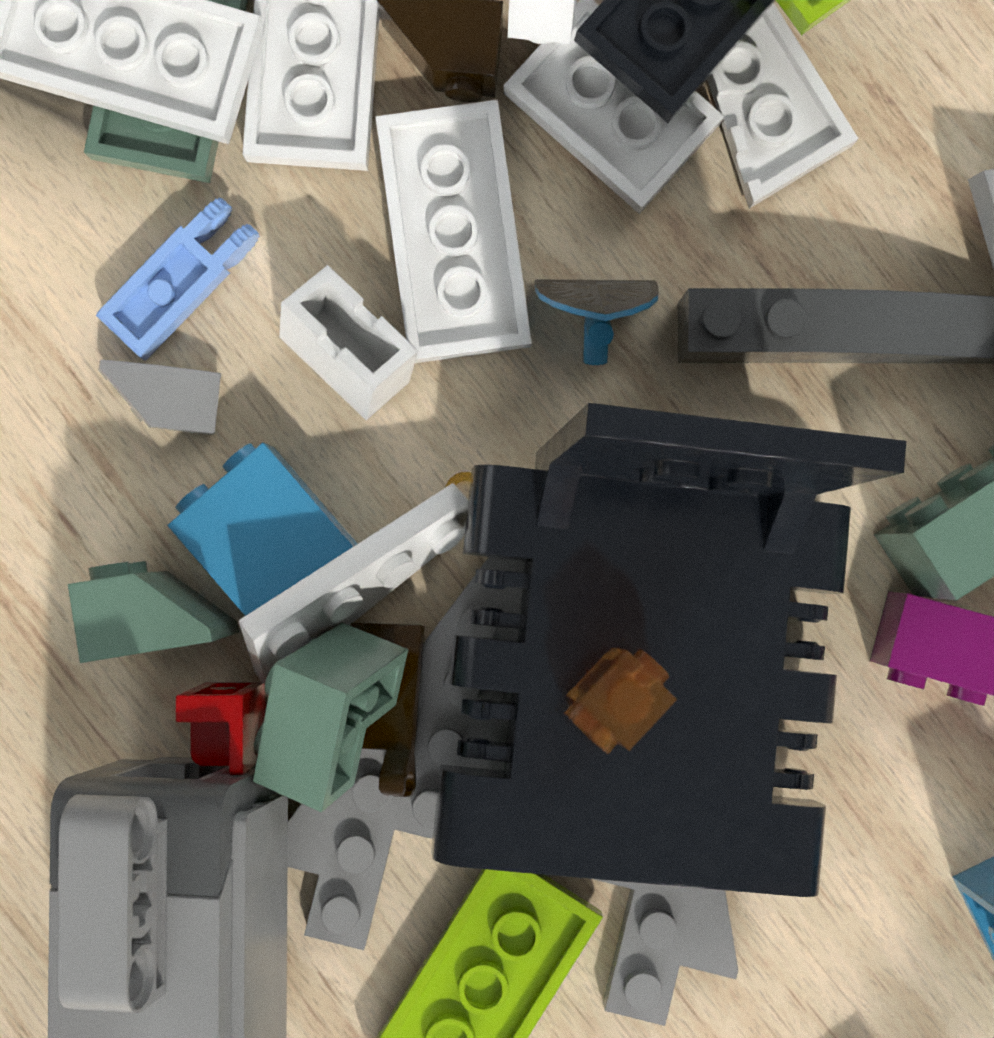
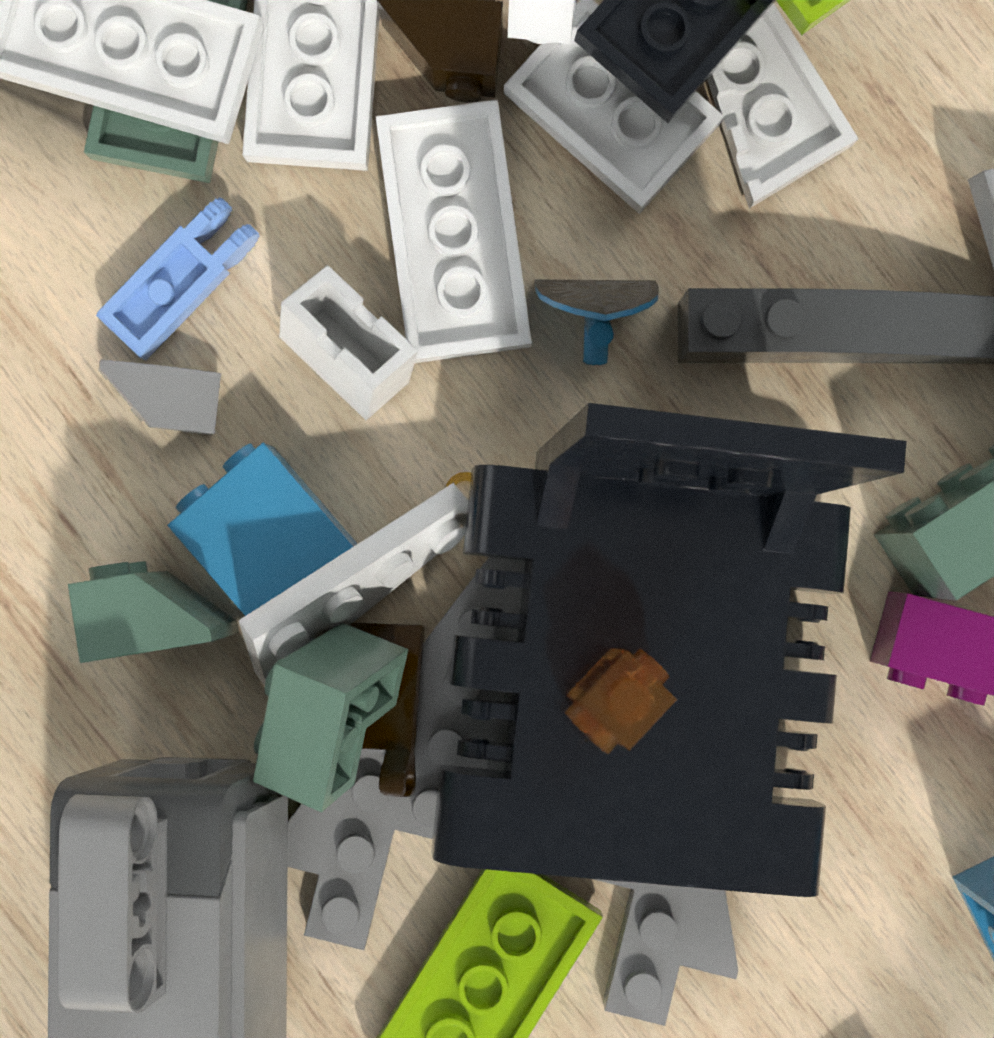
red panel [176,682,267,775] -> none

